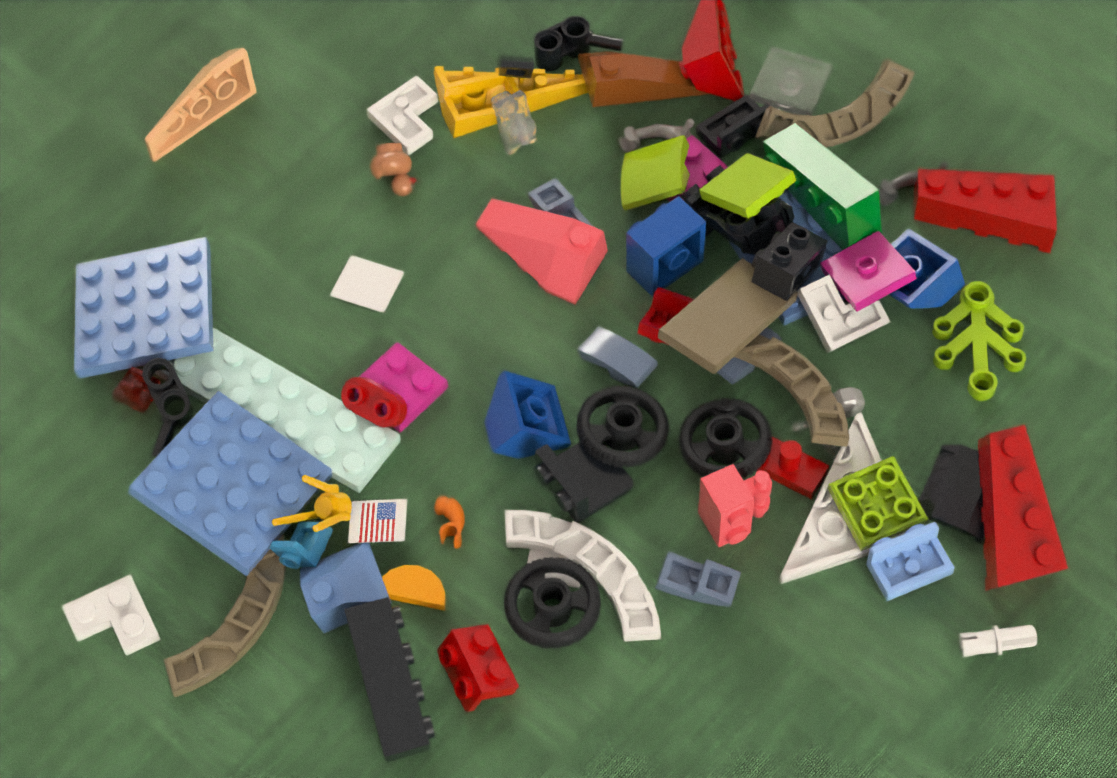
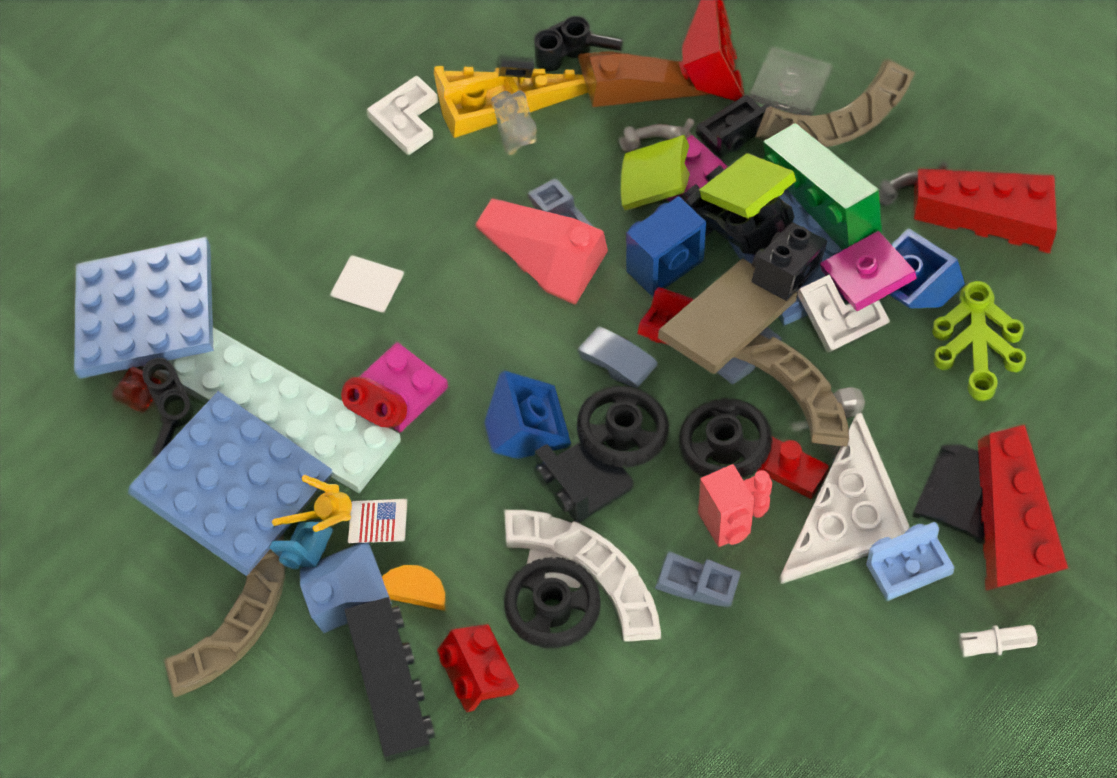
white plate [62,574,161,656] -> none
light nougat wedge [144,48,257,162] -> none
nougat animal [370,143,417,197] -> none
orange arm [434,495,465,549] -> none
lime tile [827,456,928,551] -> none

